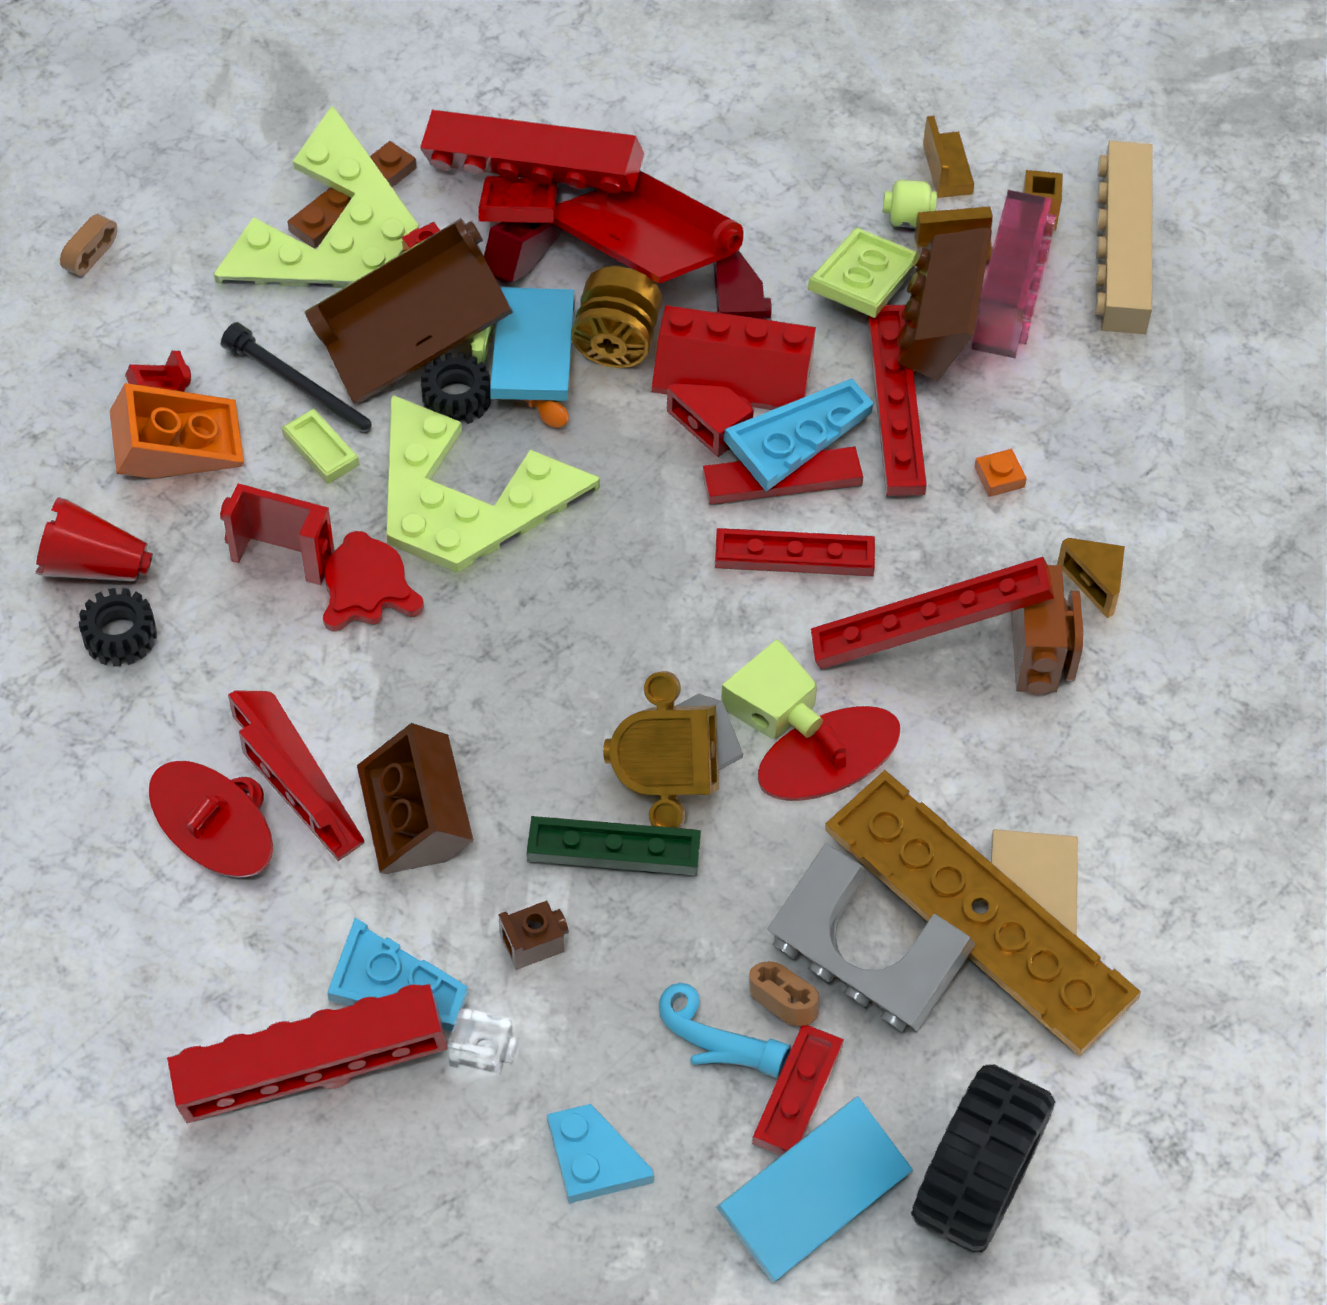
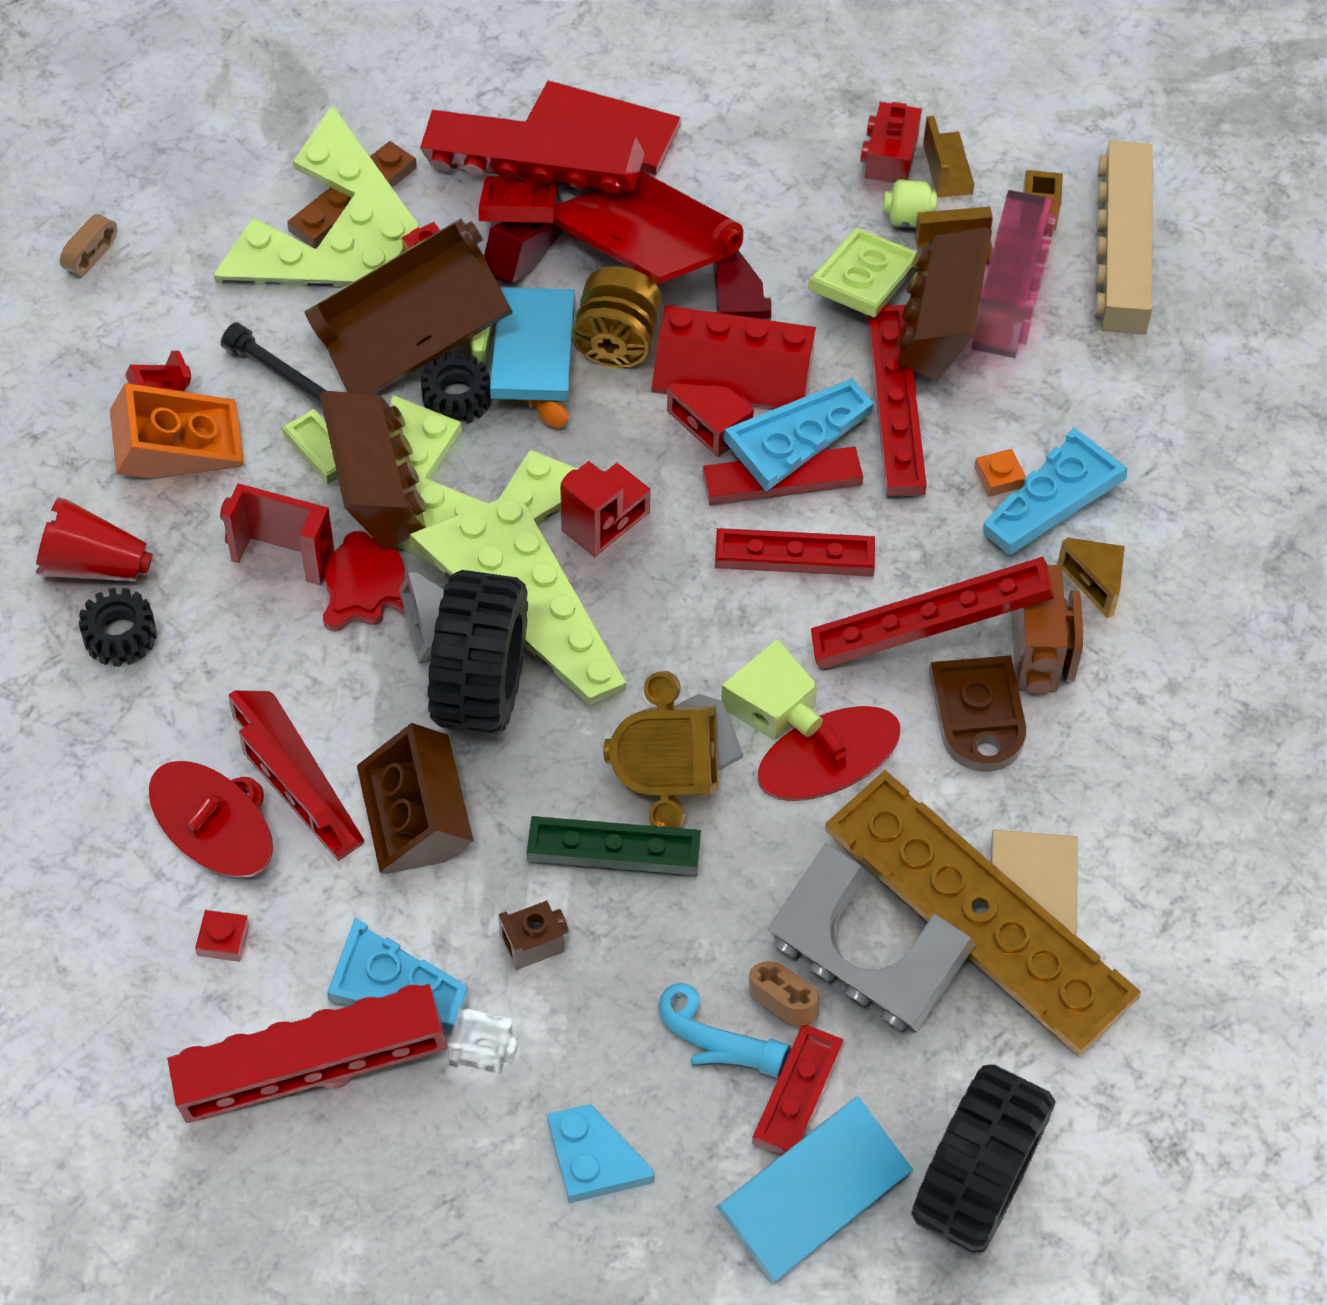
none -> red plate [195,910,249,962]
none -> reddish brown slope [319,391,426,551]
none -> light grey slope [399,572,444,663]
none -> yellowish green wing [410,492,626,705]
none -> black tyre [427,570,528,735]
none -> red tile [526,80,681,175]
none -> red brick [560,461,651,558]
none -> red brick [860,101,922,183]
none -> reddish brown tile [929,655,1026,772]
none -> medium azure wing [983,427,1127,555]

